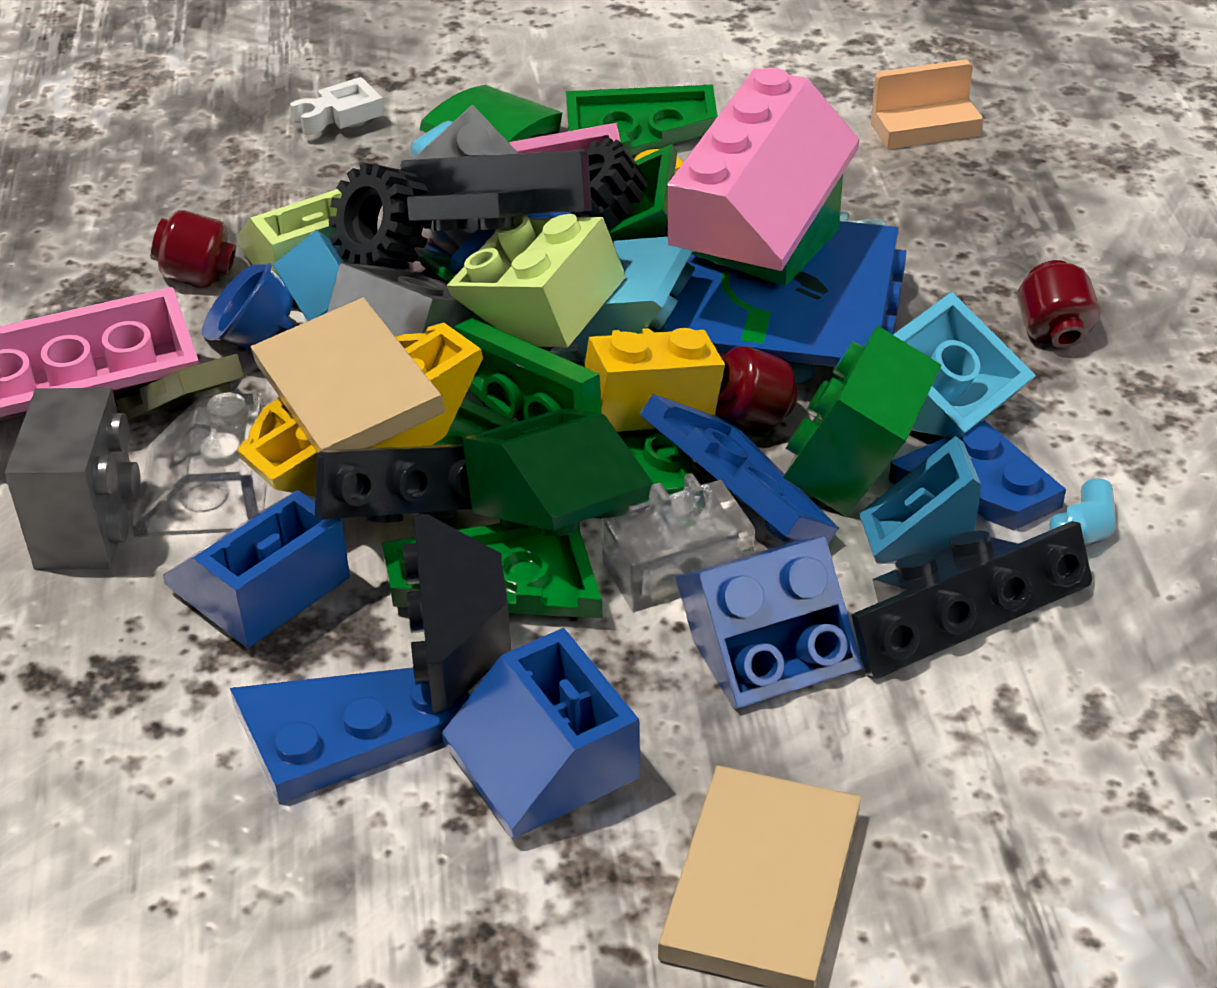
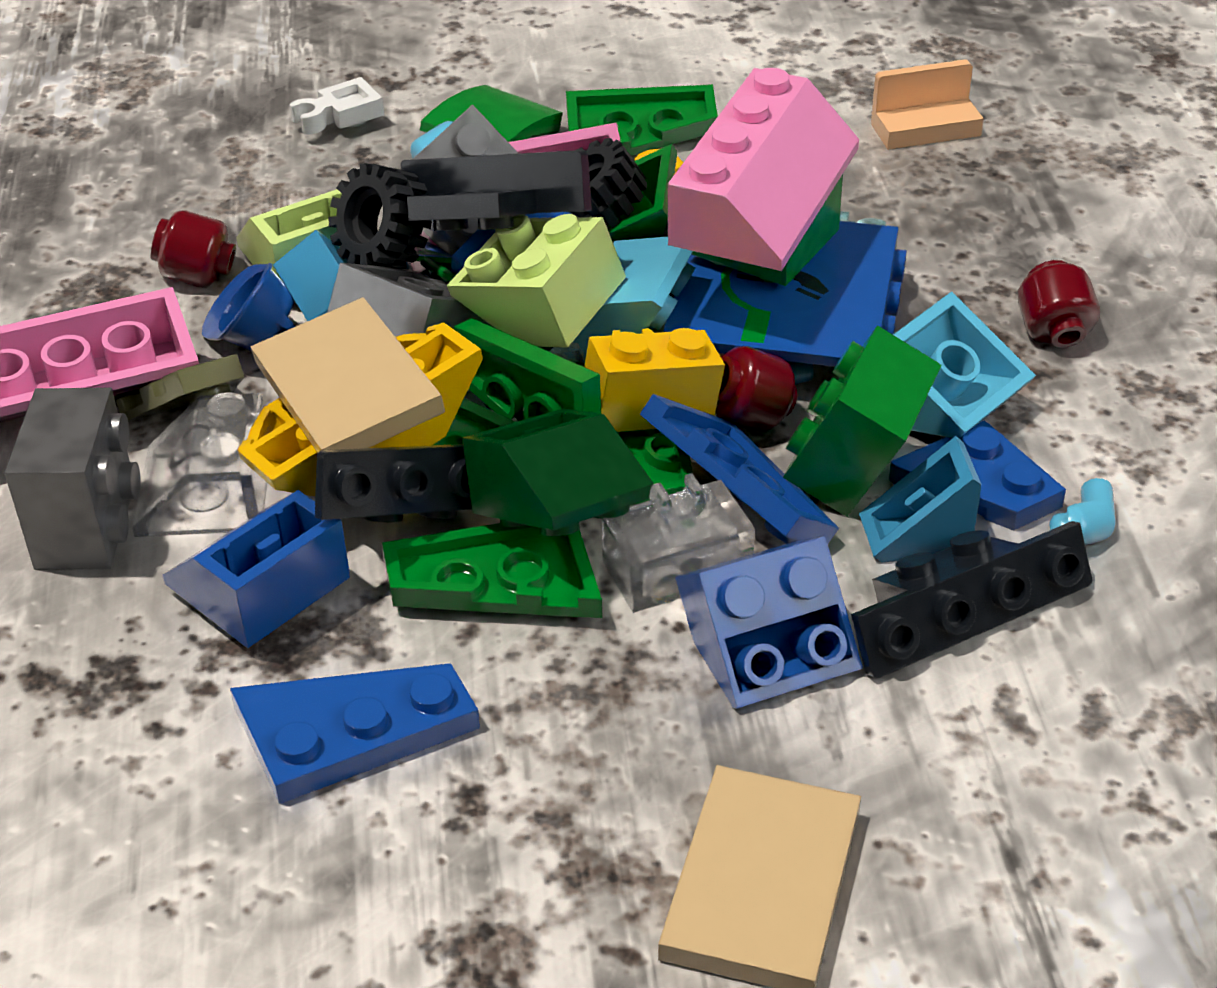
black slope [402,514,511,713] -> none
blue slope [442,628,640,840] -> none

